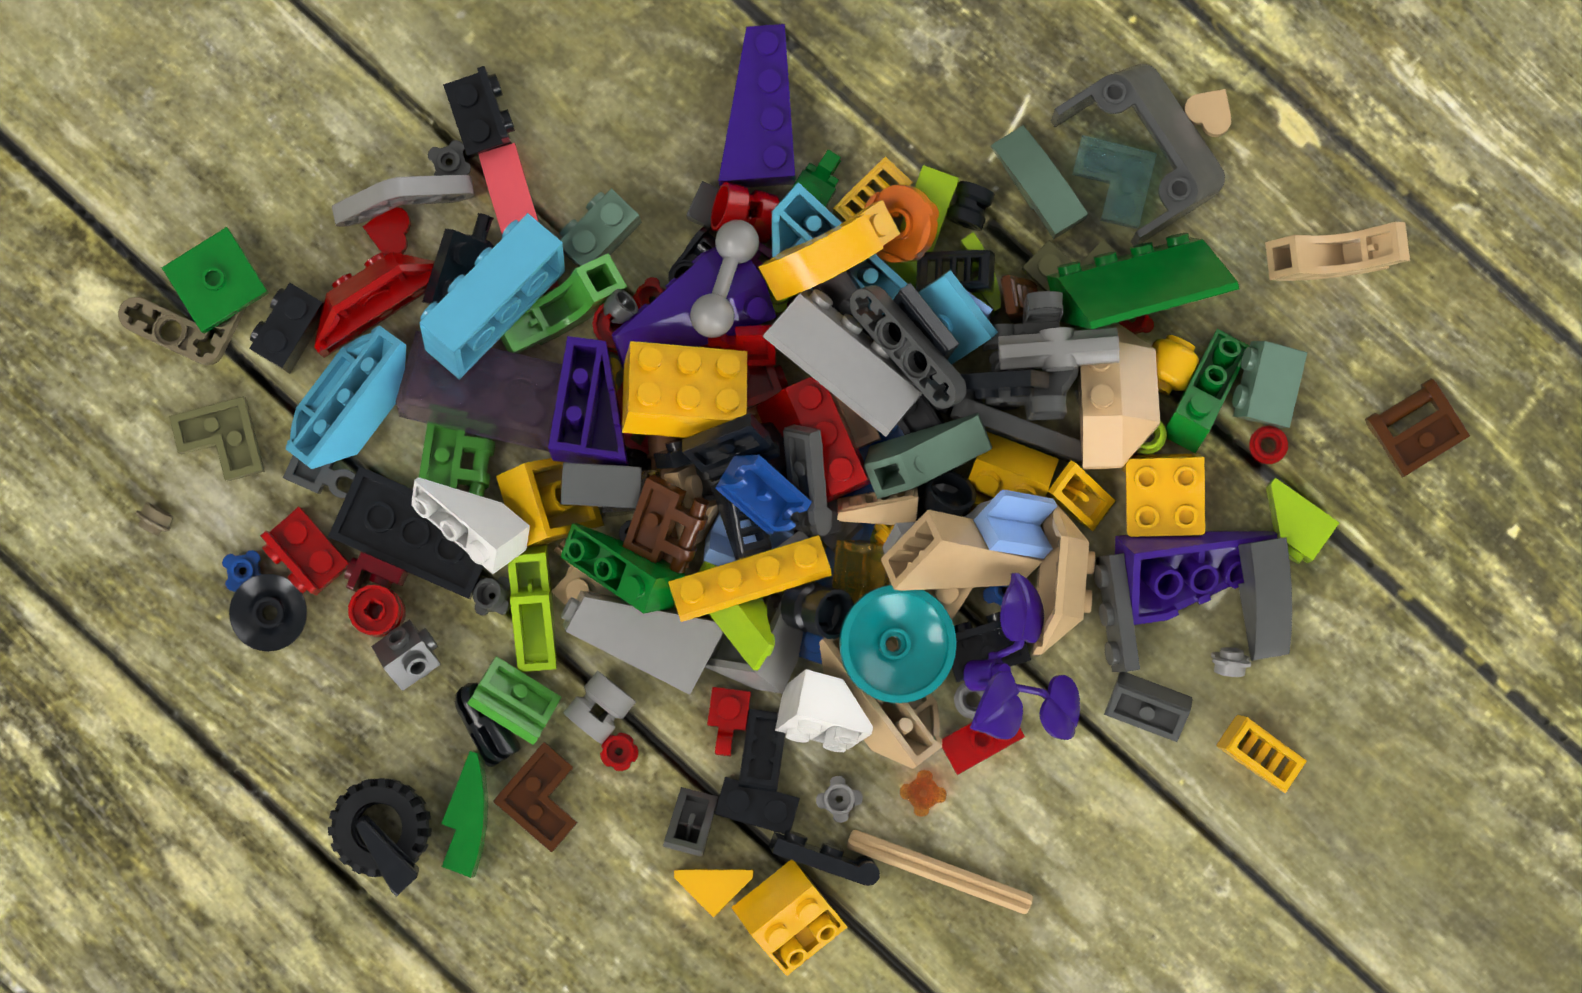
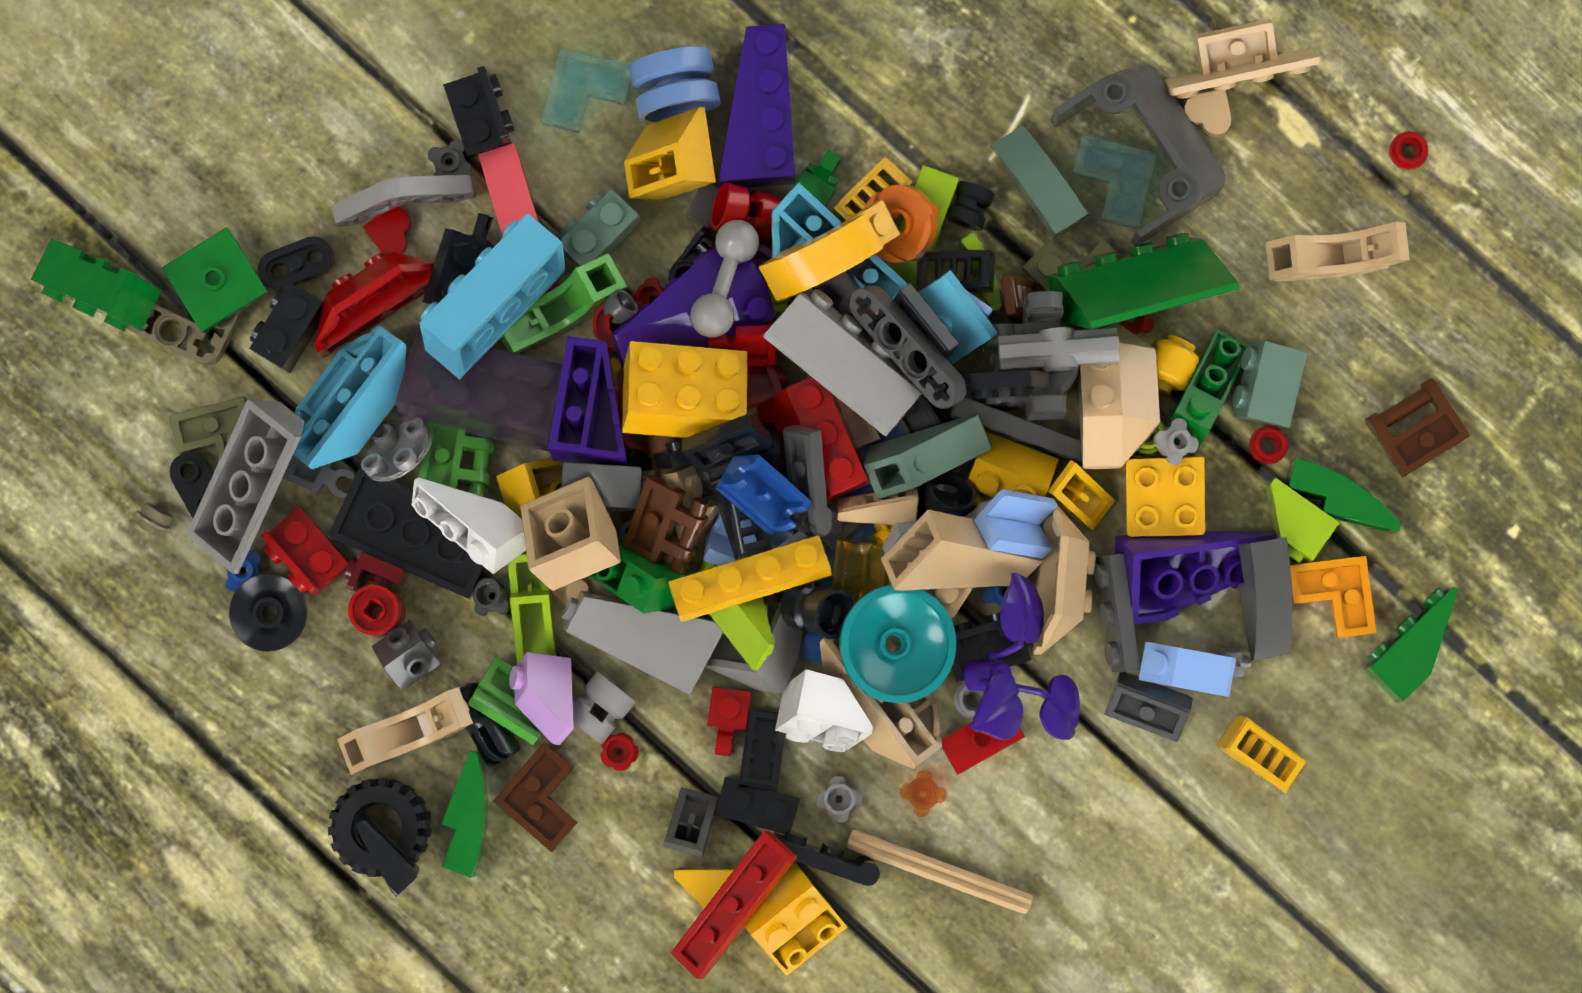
none -> green wedge [31,238,162,332]
none -> black plate [169,453,214,518]
none -> light grey slope [186,399,305,574]
none -> black plate [258,236,334,290]
none -> tan arch [337,687,473,775]
none -> light grey dish [361,418,432,482]
none -> lavender slope [509,652,574,745]
none -> tan slope [520,476,621,591]
none -> clear light blue plate [541,48,632,133]
none -> yellow slope [624,106,716,201]
none -> medium blue wheel [628,47,721,123]
none -> red plate [671,831,798,979]
none -> light blue slope [1139,642,1236,697]
none -> light grey plate [1154,418,1199,465]
none -> tan bracket [1164,19,1321,98]
none -> green slope [1285,457,1401,534]
none -> light orange plate [1290,556,1377,638]
none -> green slope [1364,587,1458,703]
none -> red plate [1389,131,1429,170]

